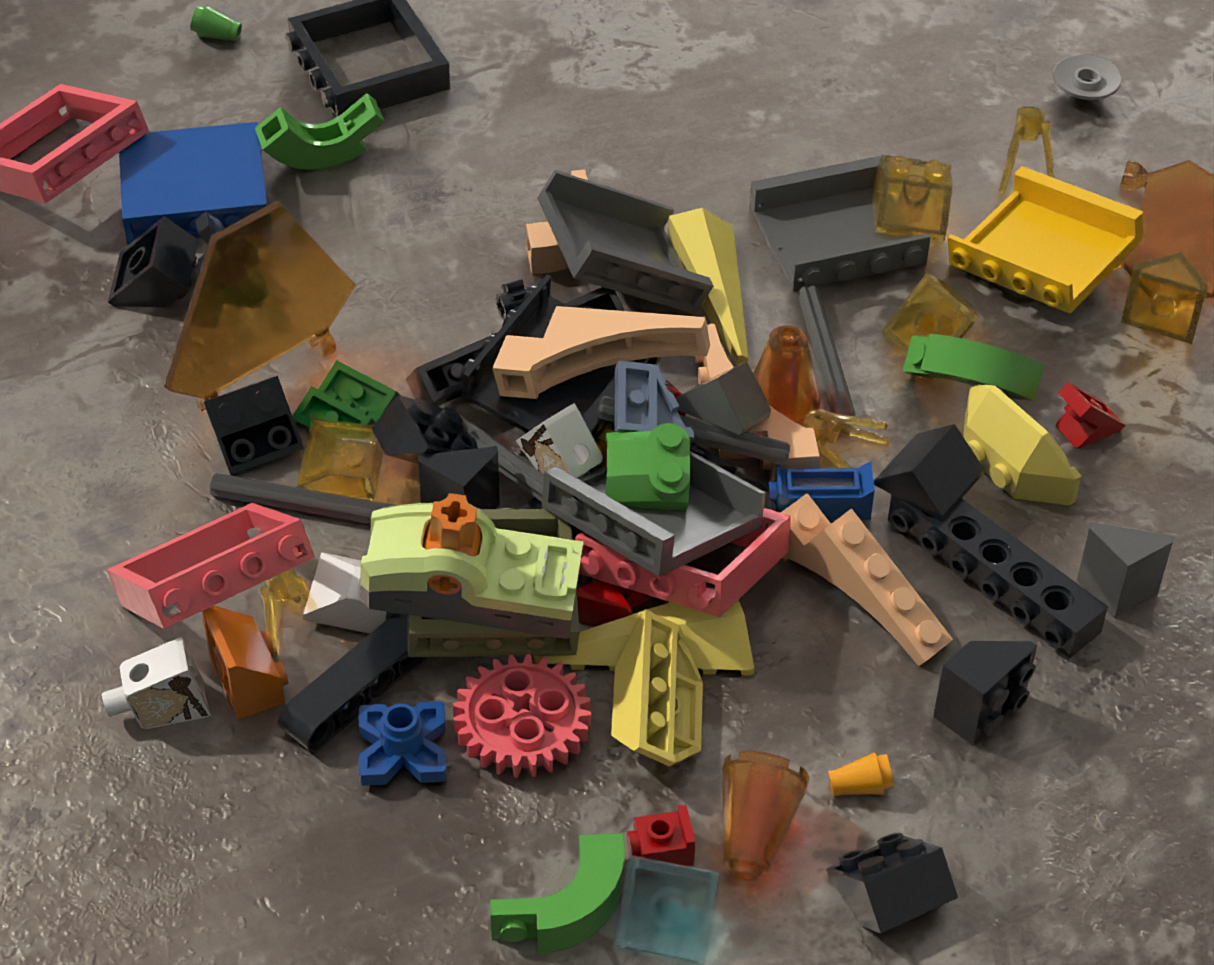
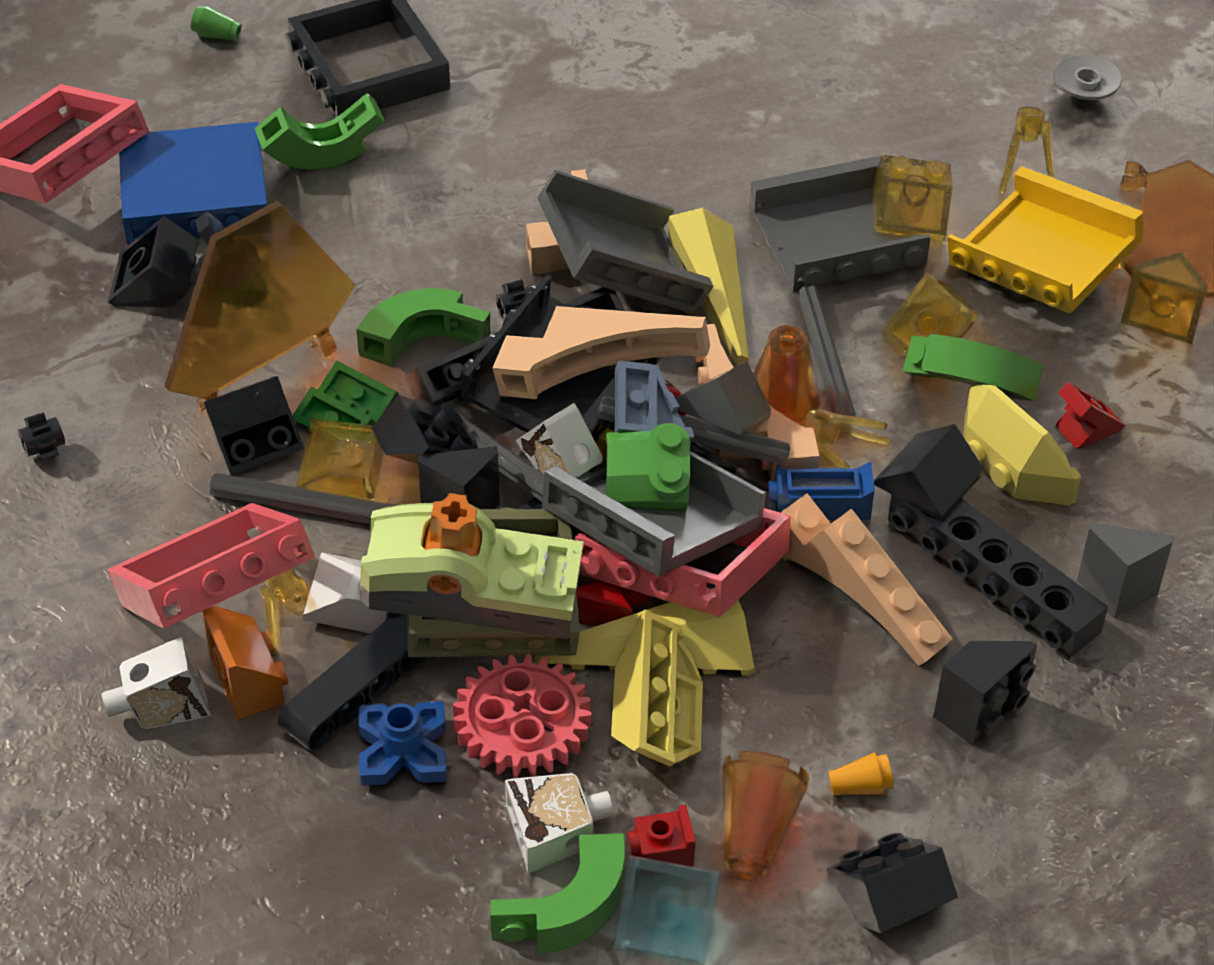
none -> black gear [18,412,66,461]
none -> bright green arch [356,288,491,366]
none -> torso [505,773,614,873]

